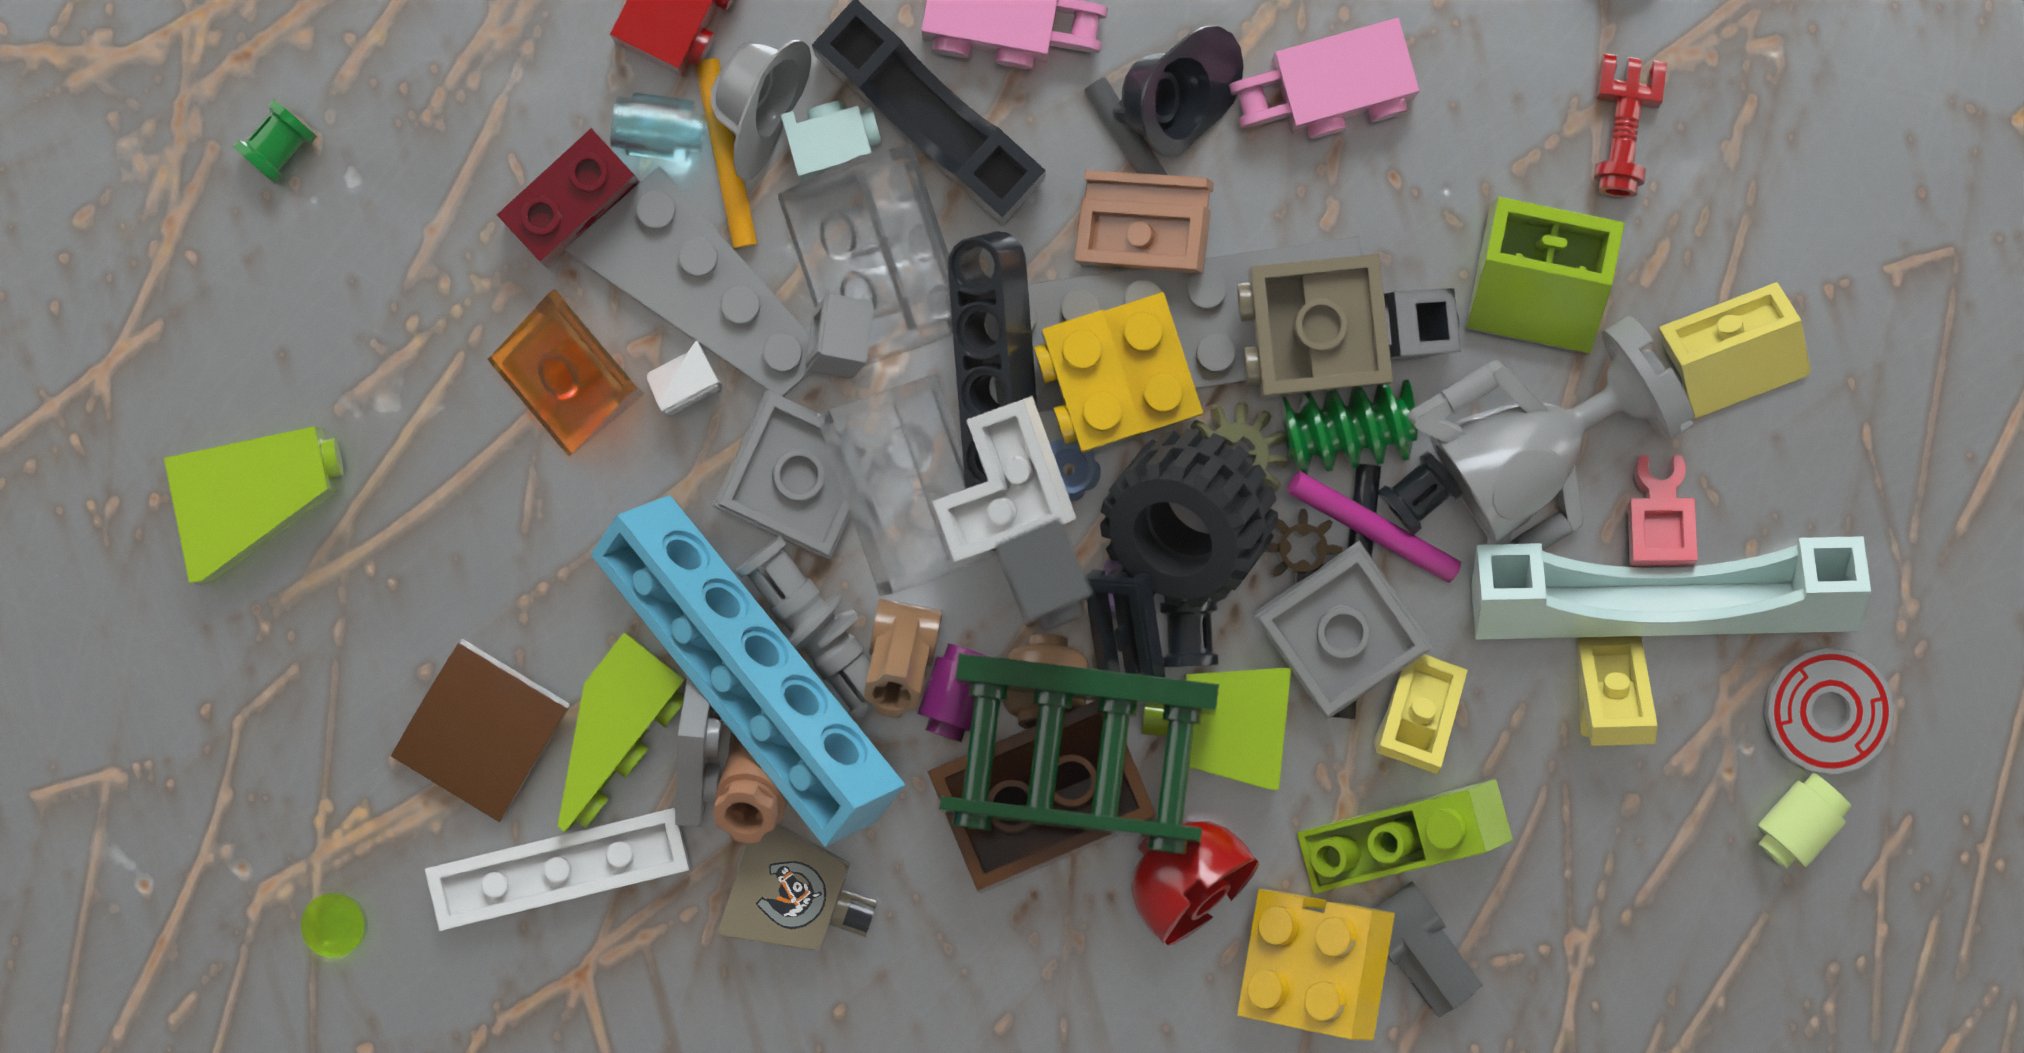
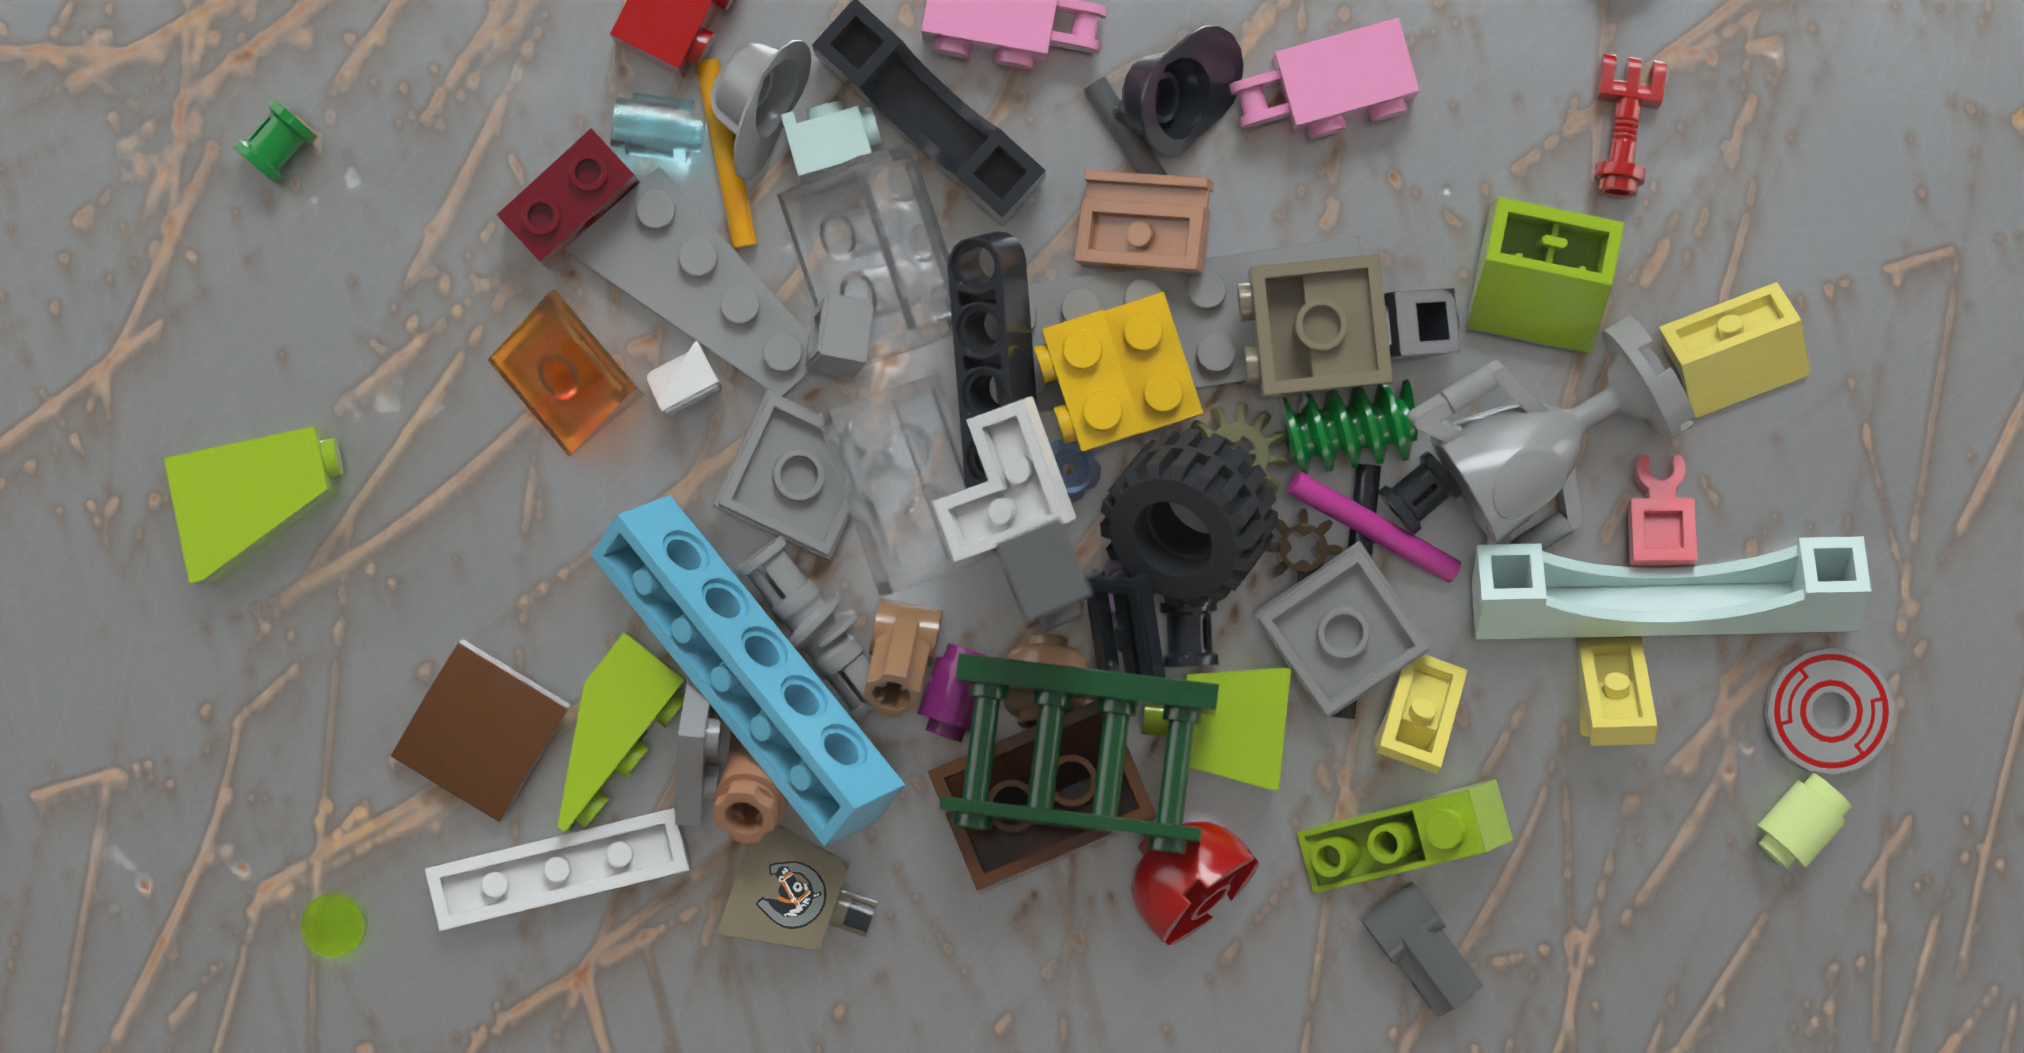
yellow piece [1237,889,1395,1041] -> none

